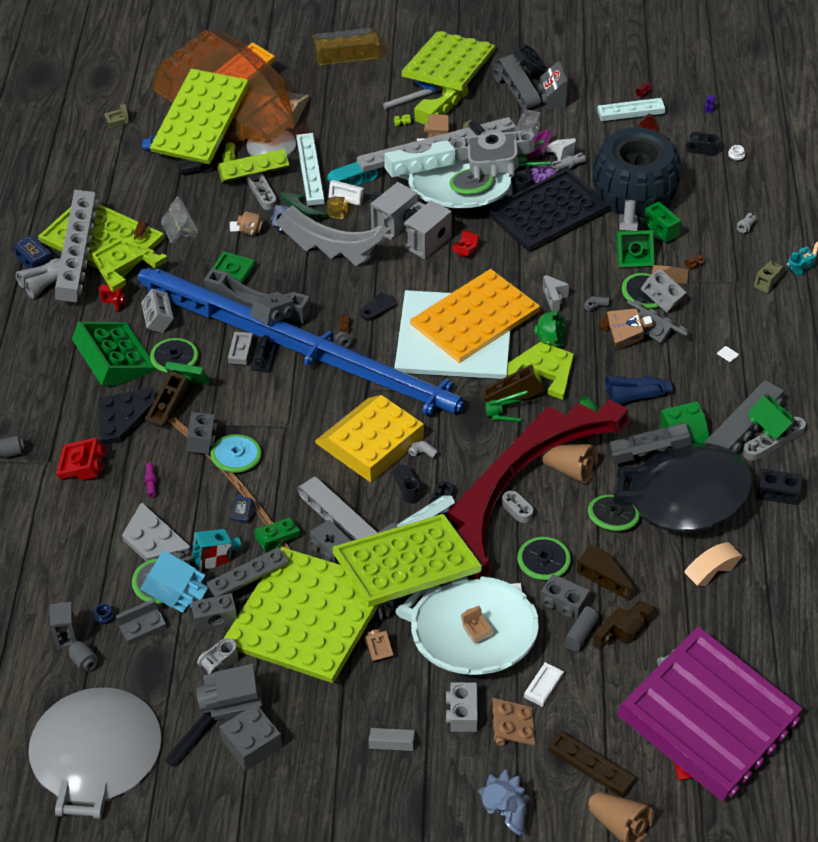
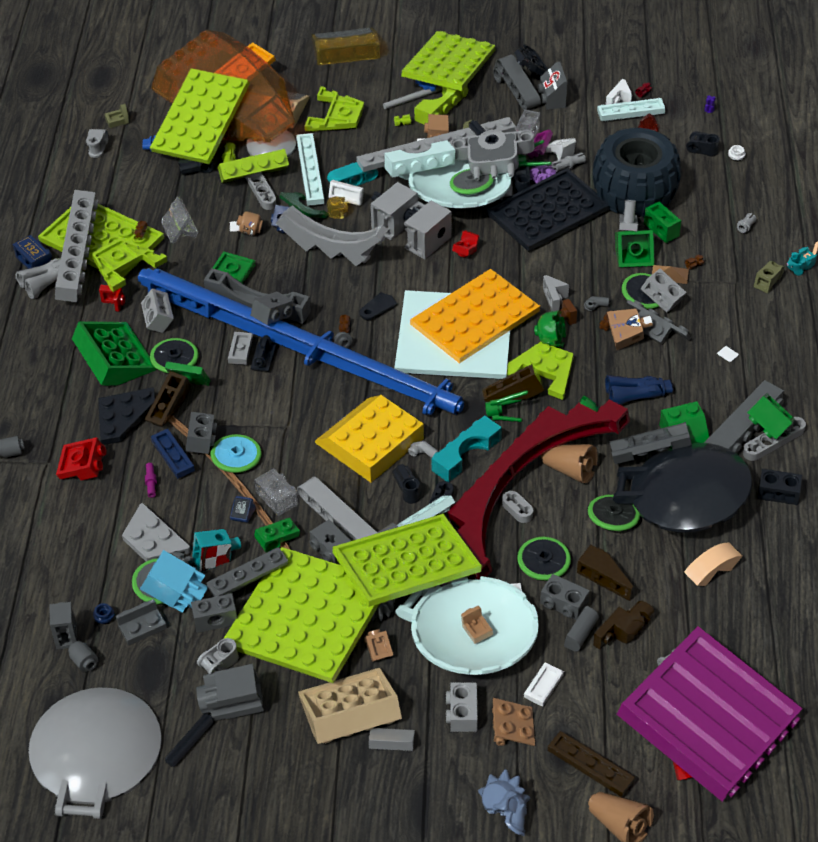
dark grey brick [219,704,282,771] -> none
none -> light grey piece [86,129,108,158]
none -> dark blue plate [151,429,195,479]
none -> clear brick [254,468,298,516]
none -> tan slope [298,668,402,744]
none -> lime wing [305,86,364,131]
none -> teal arch [431,415,502,482]
none -> reddish brown plate [560,299,577,325]
none -> white slope [606,79,632,105]

